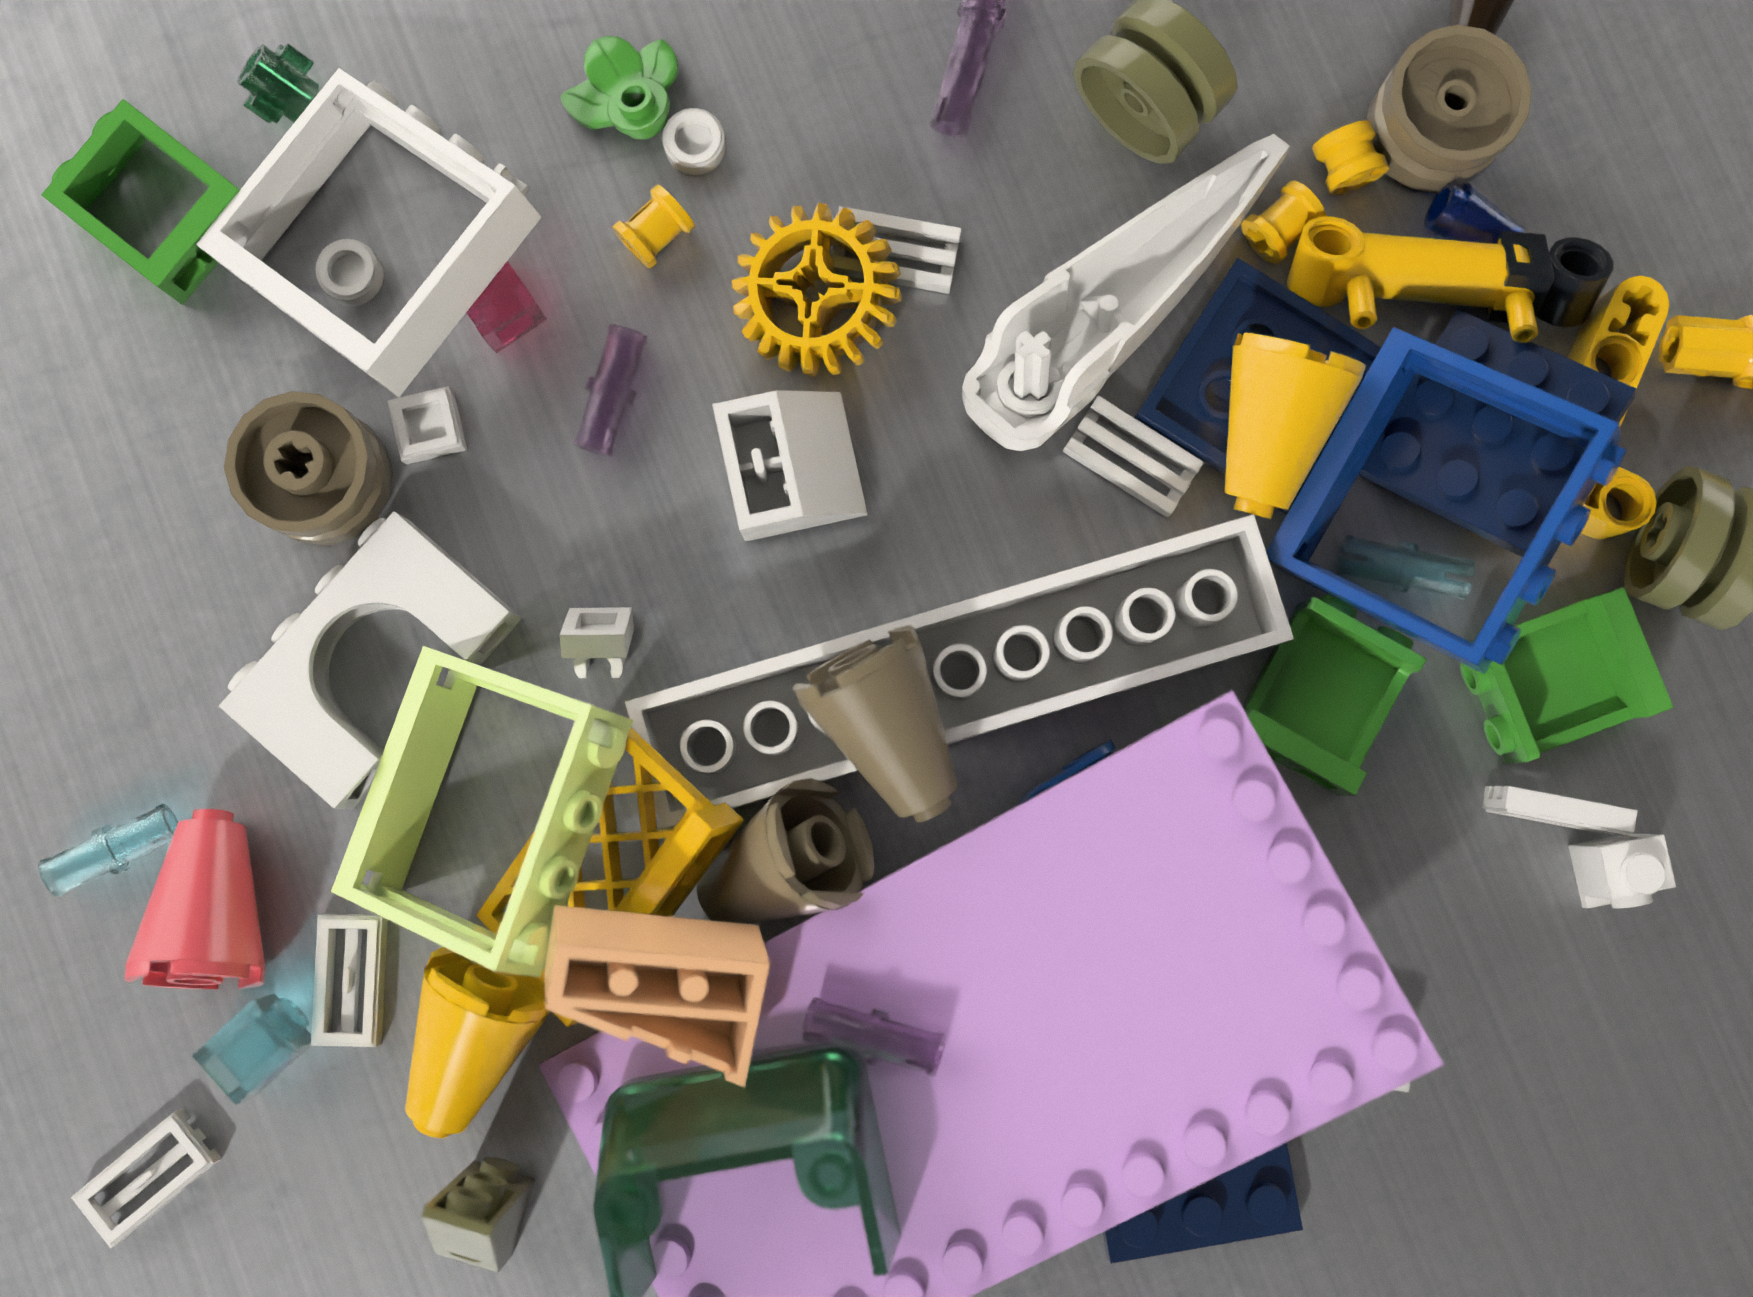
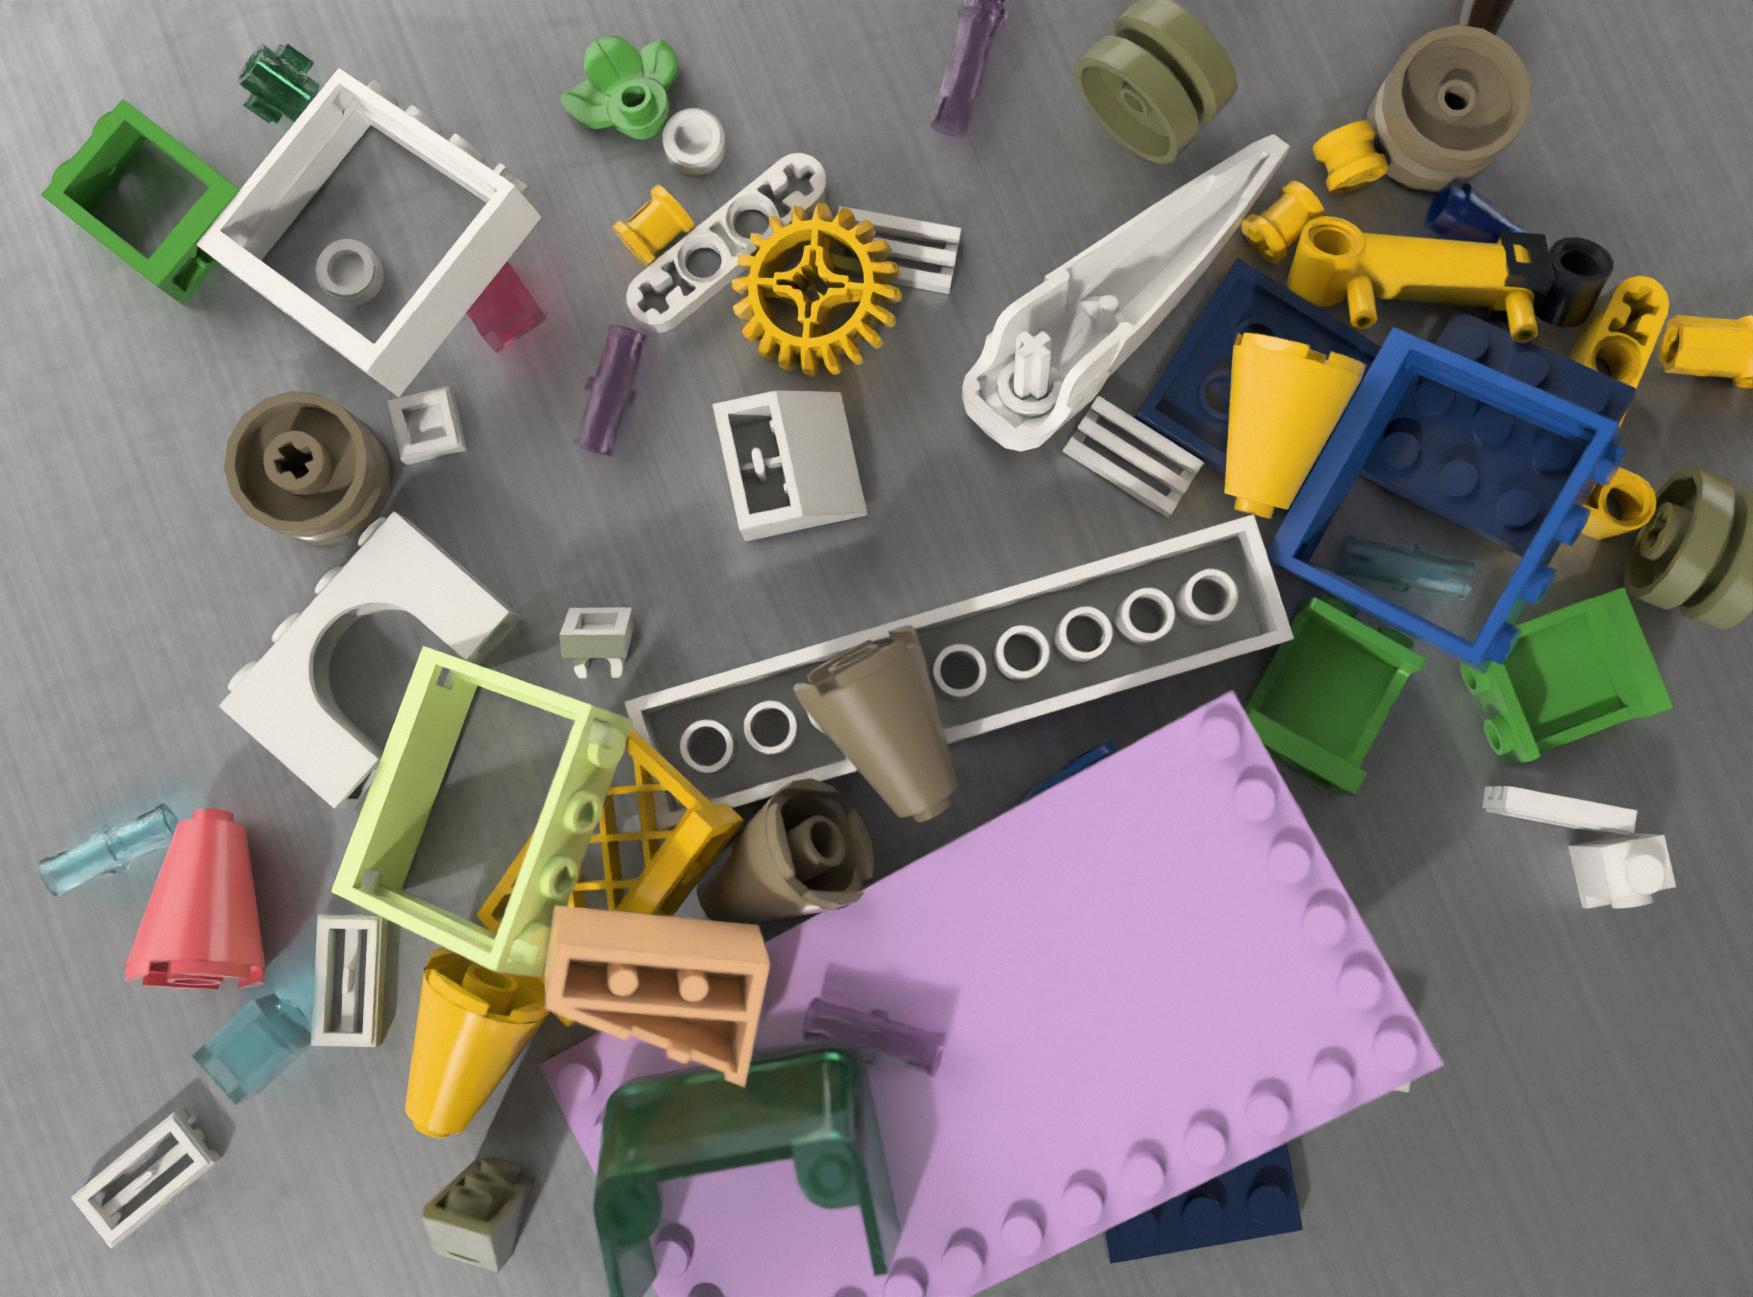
none -> white beam [626,153,827,333]

